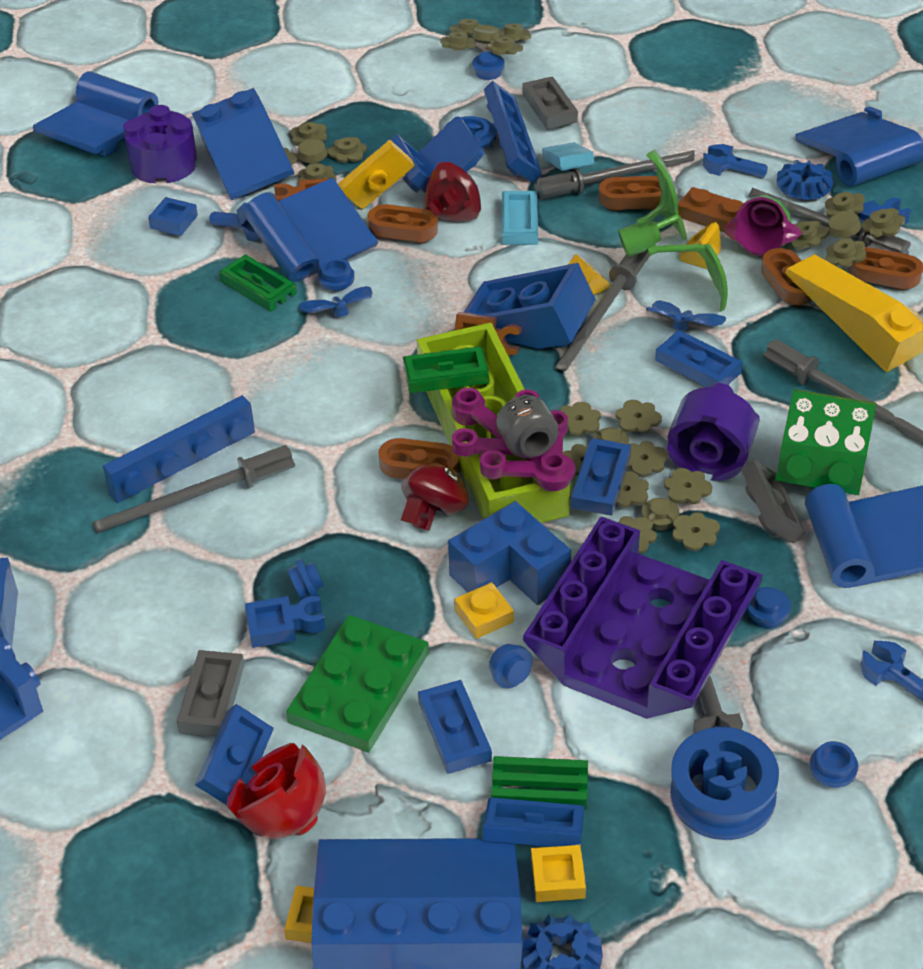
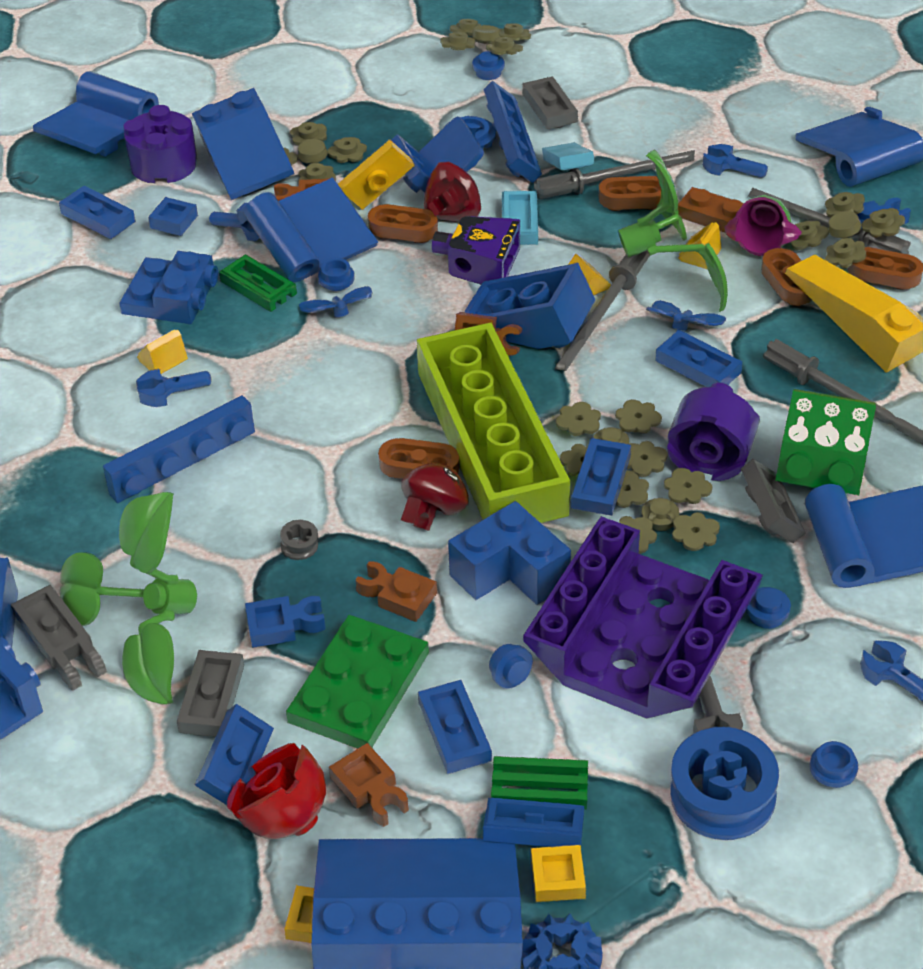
dark grey piece [93,445,295,533] -> none
blue plate [288,558,324,600] -> none
green tile [403,346,489,394] -> none
magenta plant [452,388,575,491] -> none
yellow plate [454,582,514,639] -> none
dark grey head [496,395,558,459] -> none
blue gear [776,160,833,200] -> none
none -> dark grey hinge [11,584,107,691]
none -> blue plate [59,186,136,239]
none -> bright green plant [60,492,197,704]
none -> blue plate [119,251,218,324]
none -> blue bar [136,369,212,407]
none -> yellow slope [137,329,188,374]
none -> dark grey bush [280,519,318,560]
none -> dark orange plate [329,743,409,827]
none -> dark orange plate [355,561,437,622]
none -> dark purple torso [432,216,520,285]

